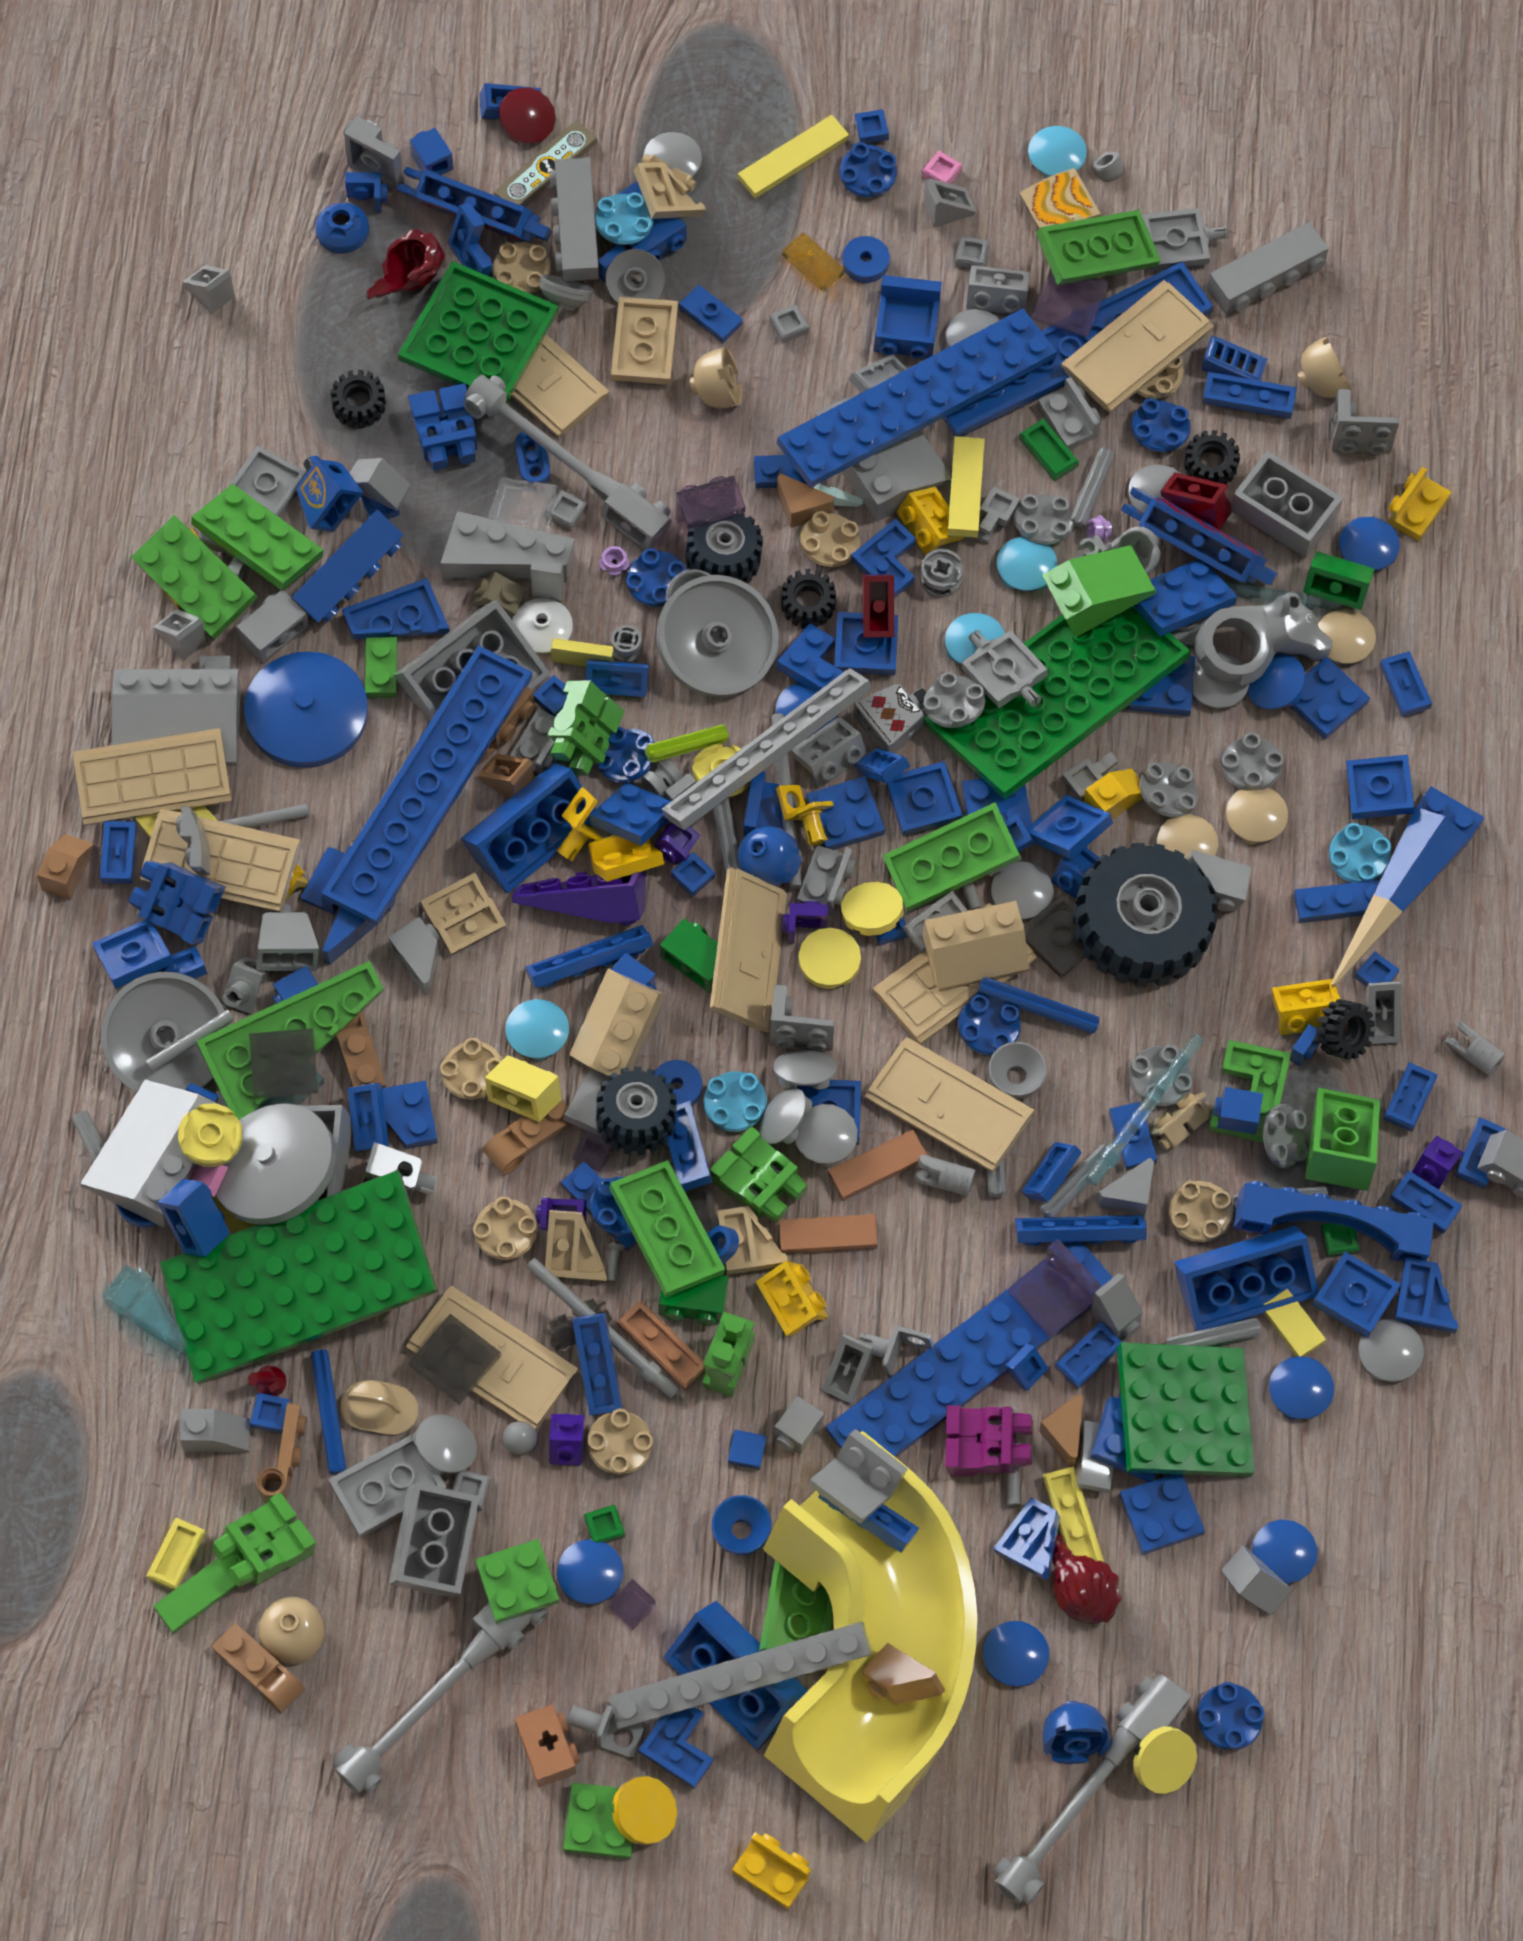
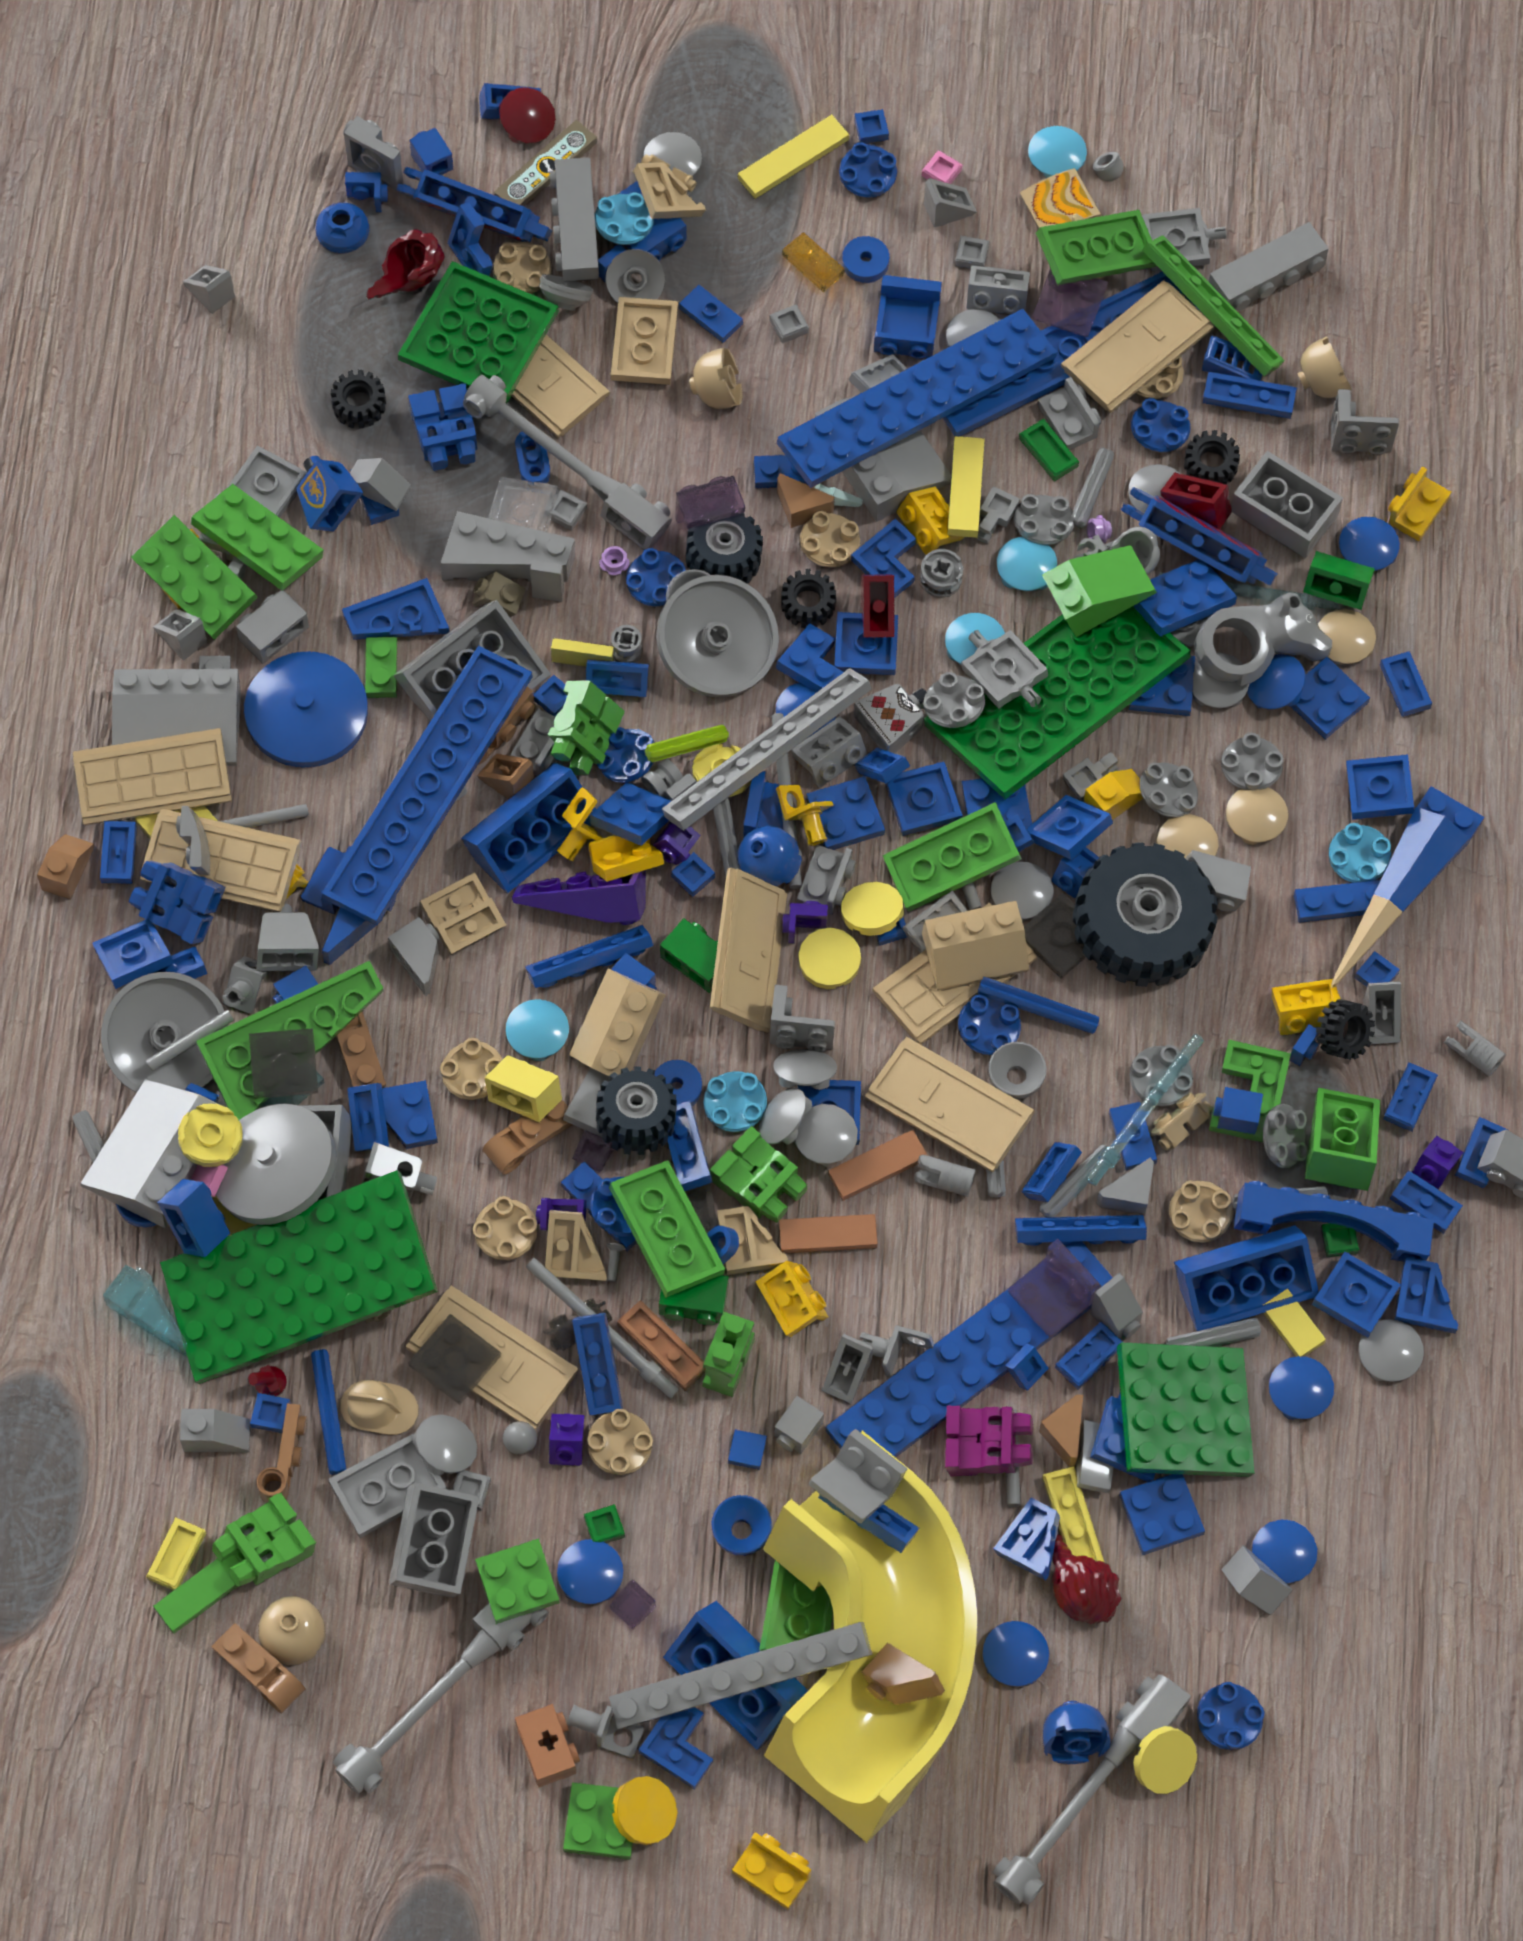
blue wedge [291,509,403,624] -> none
white dish [512,598,573,654] -> none
none -> bright green tile [1142,235,1284,376]

